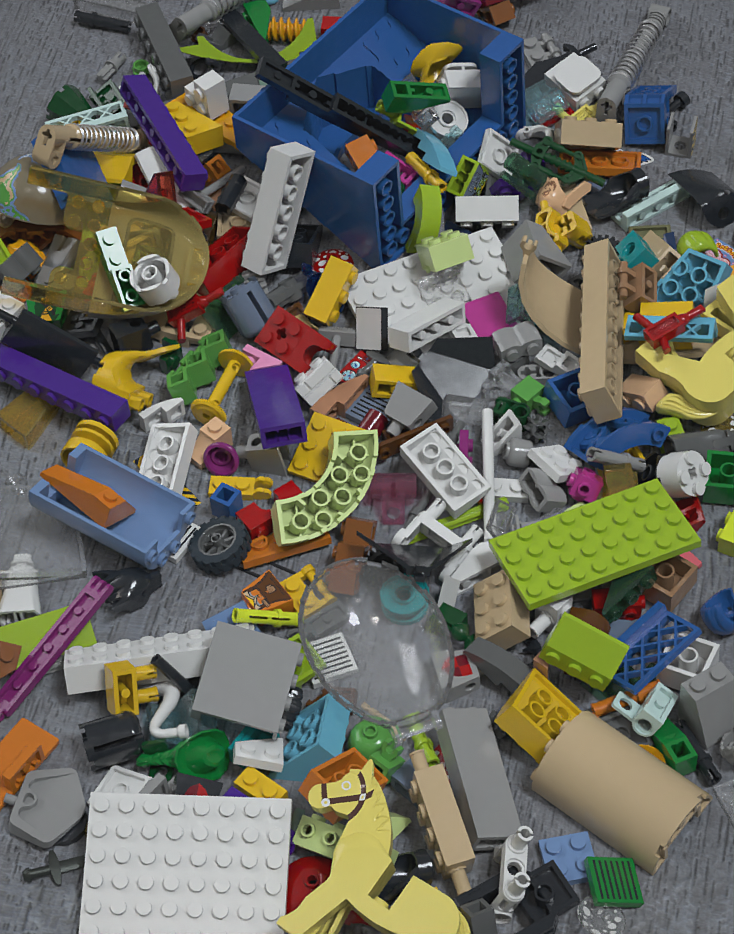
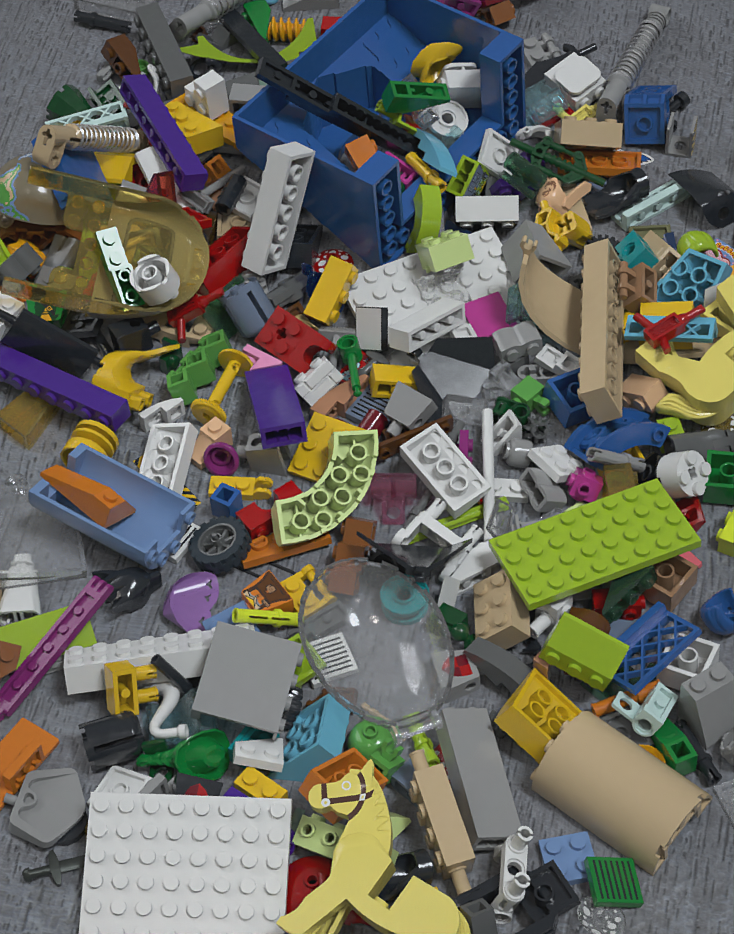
none -> reddish brown slope [101,33,141,79]
none -> medium lavender piece [163,572,219,633]
none -> green piece [337,334,363,397]

